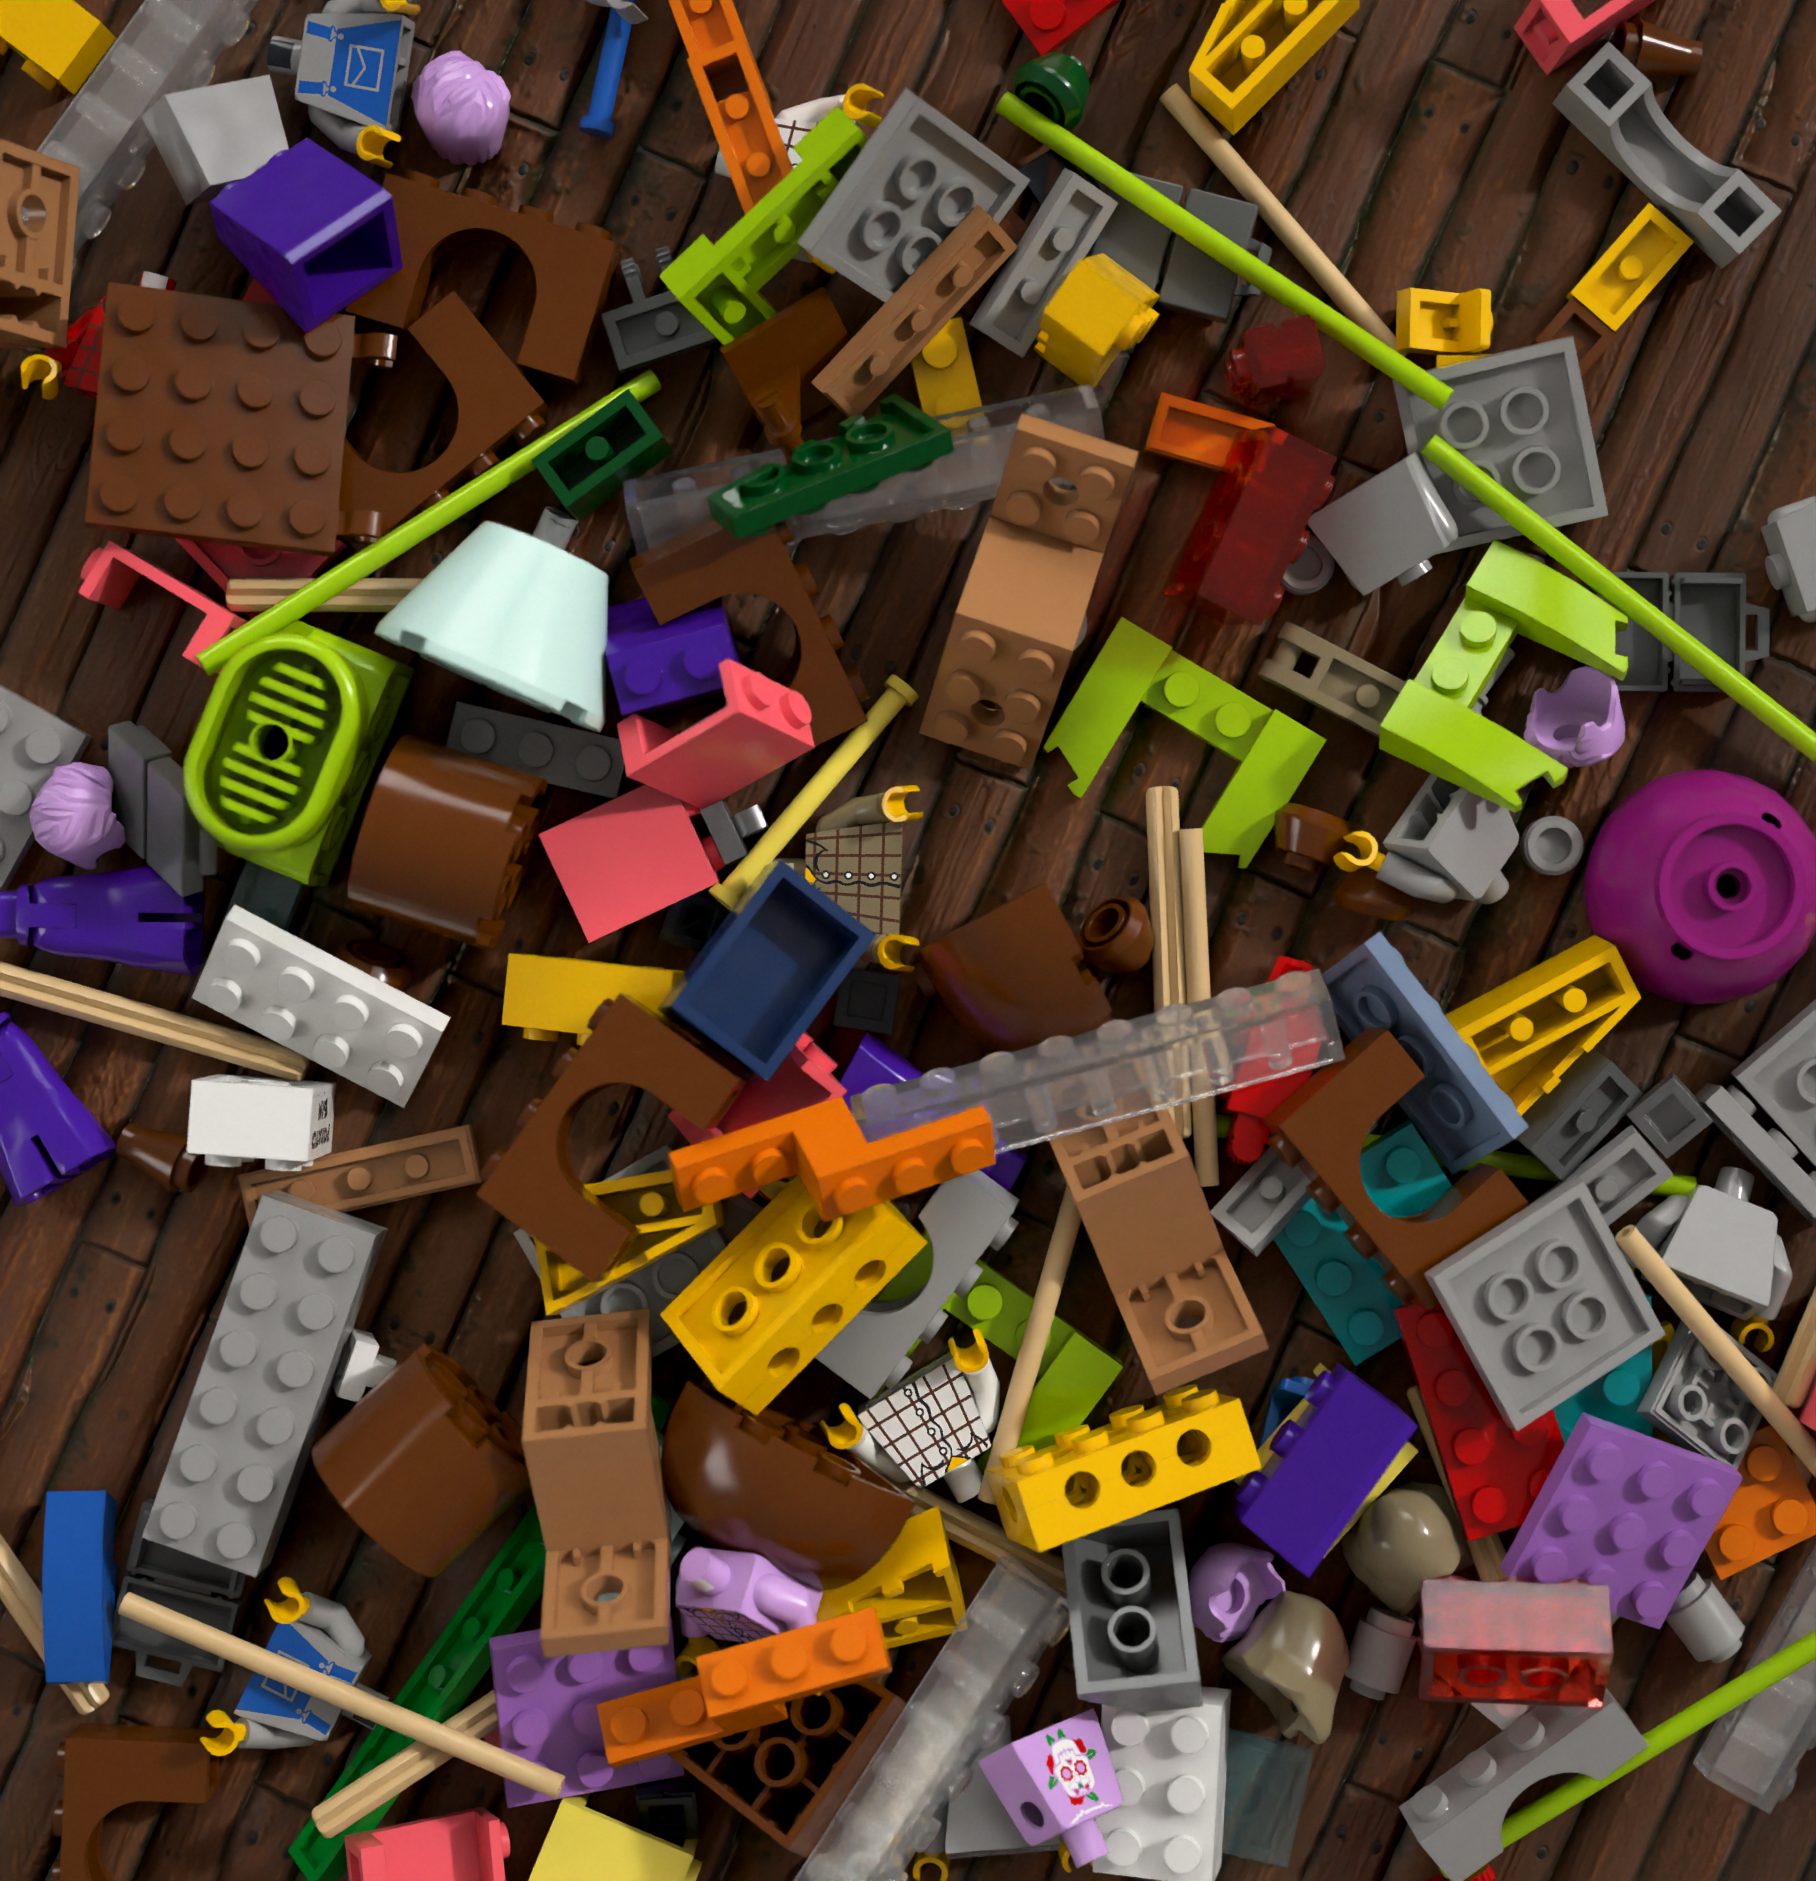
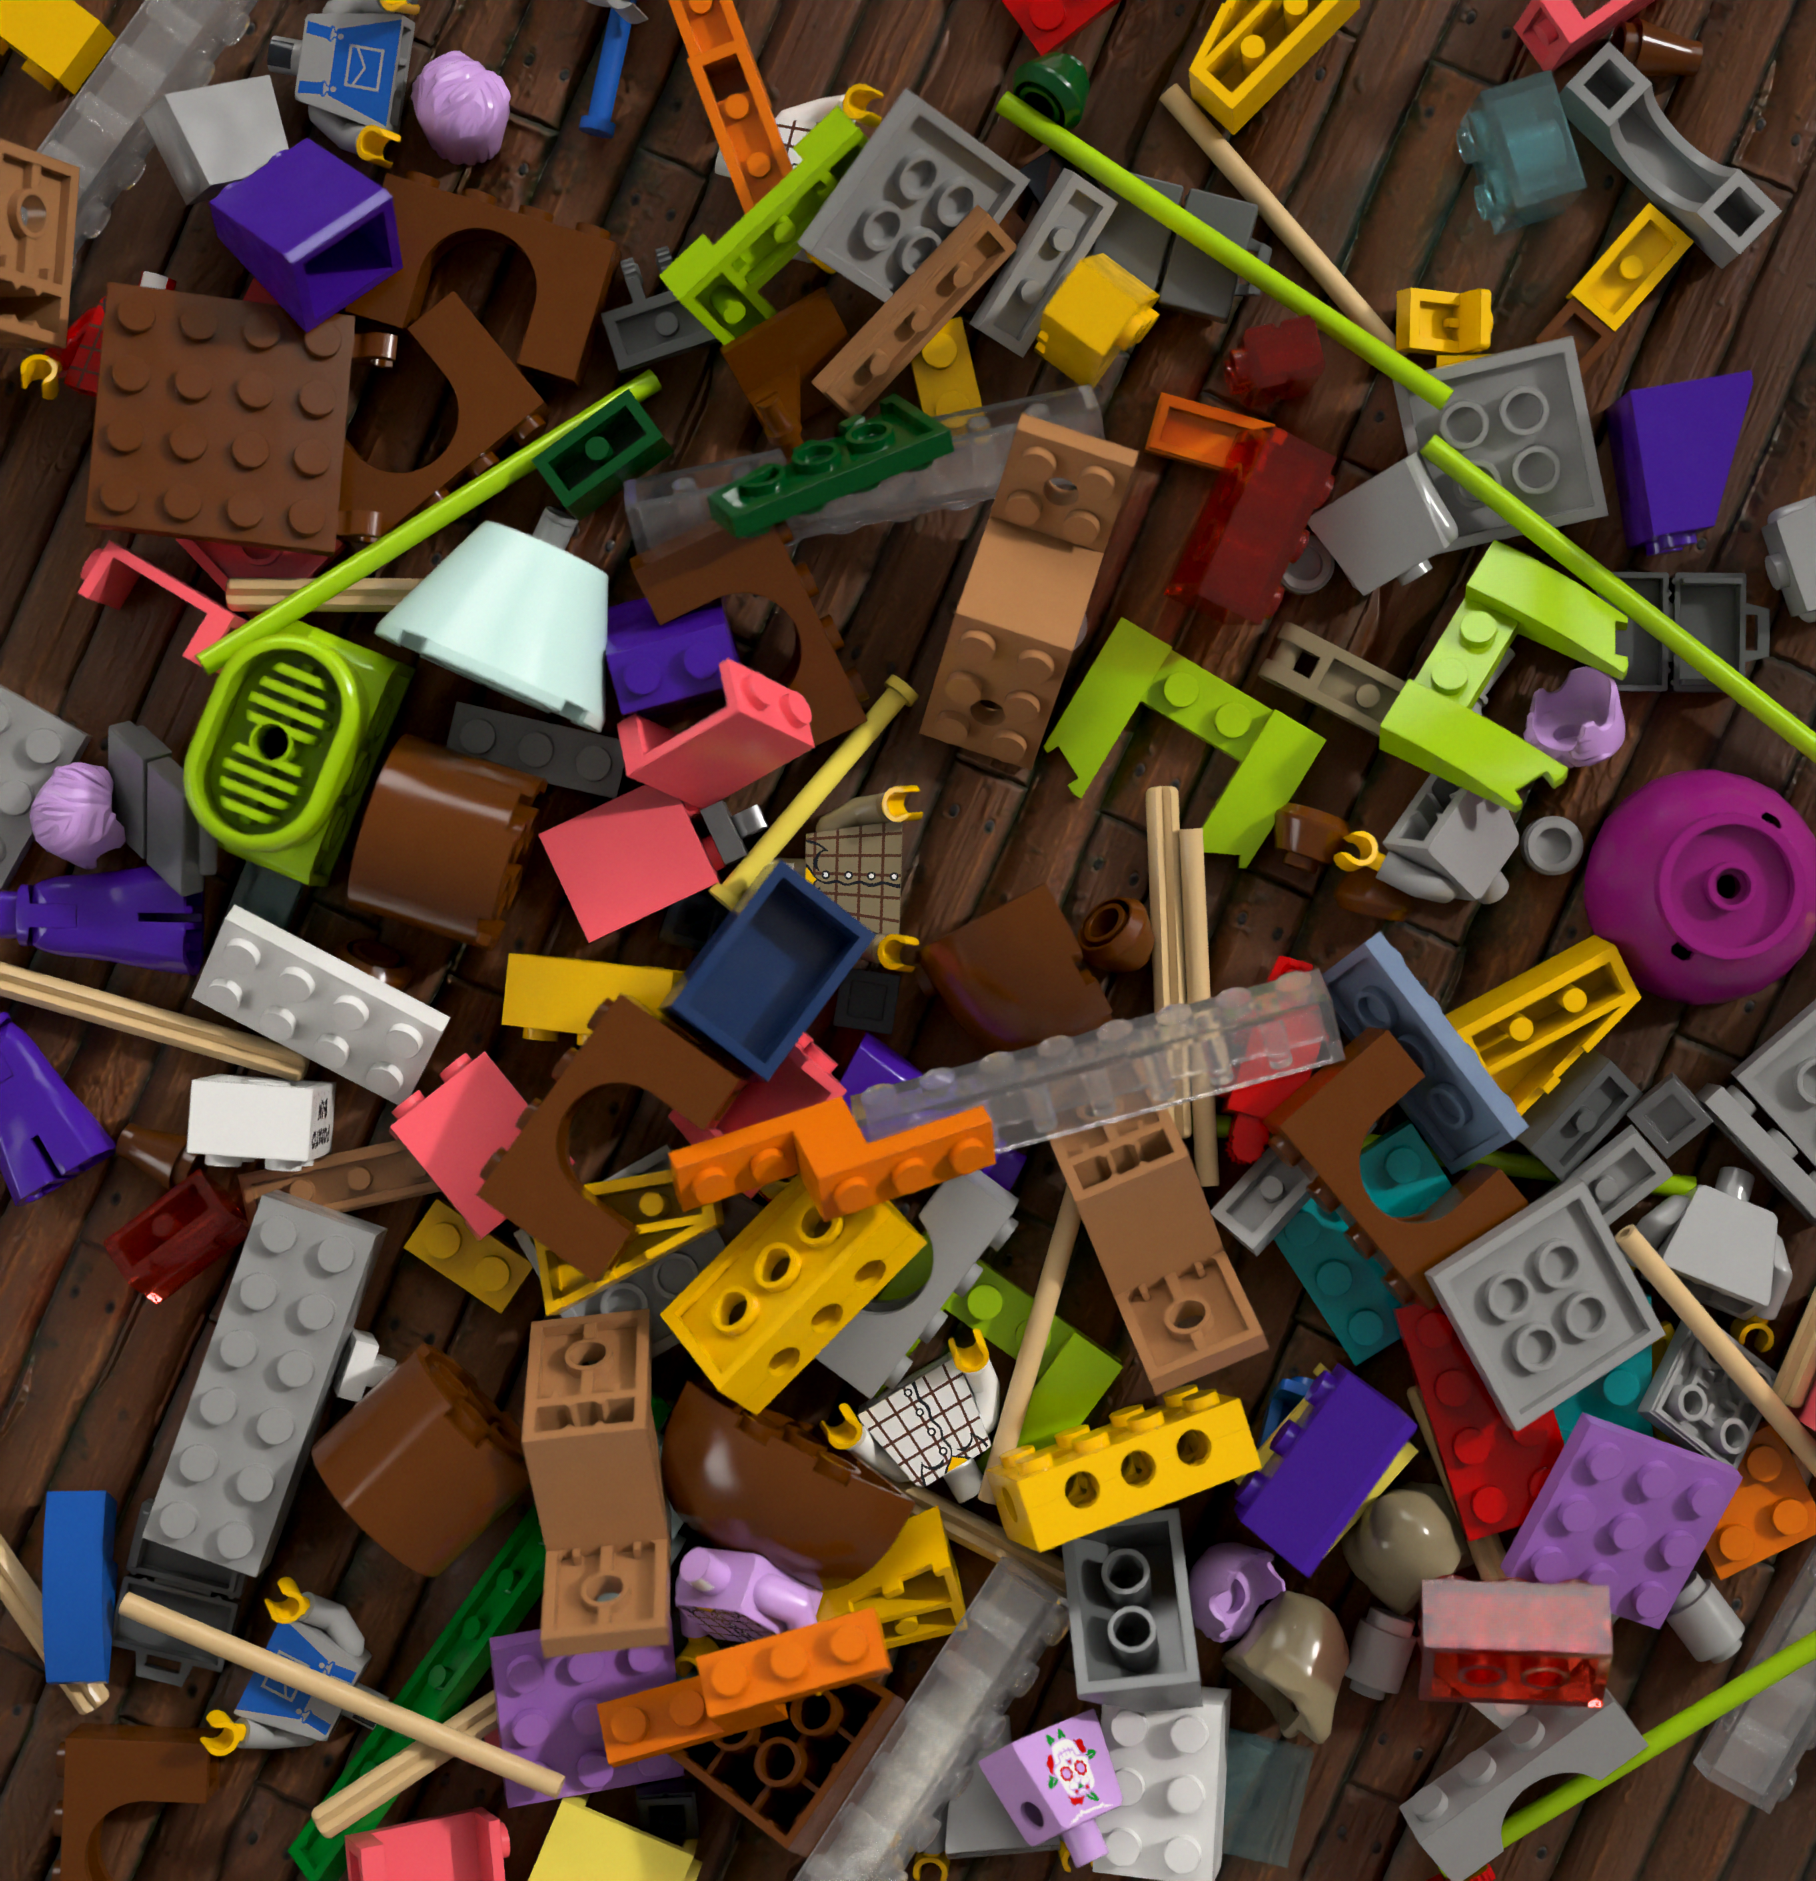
none -> clear red brick [103,1168,251,1305]
none -> coral panel [389,1051,575,1242]
none -> yellow plate [403,1197,533,1314]
none -> clear light blue brick [1456,69,1587,235]
none -> dark purple slope [1604,371,1753,557]

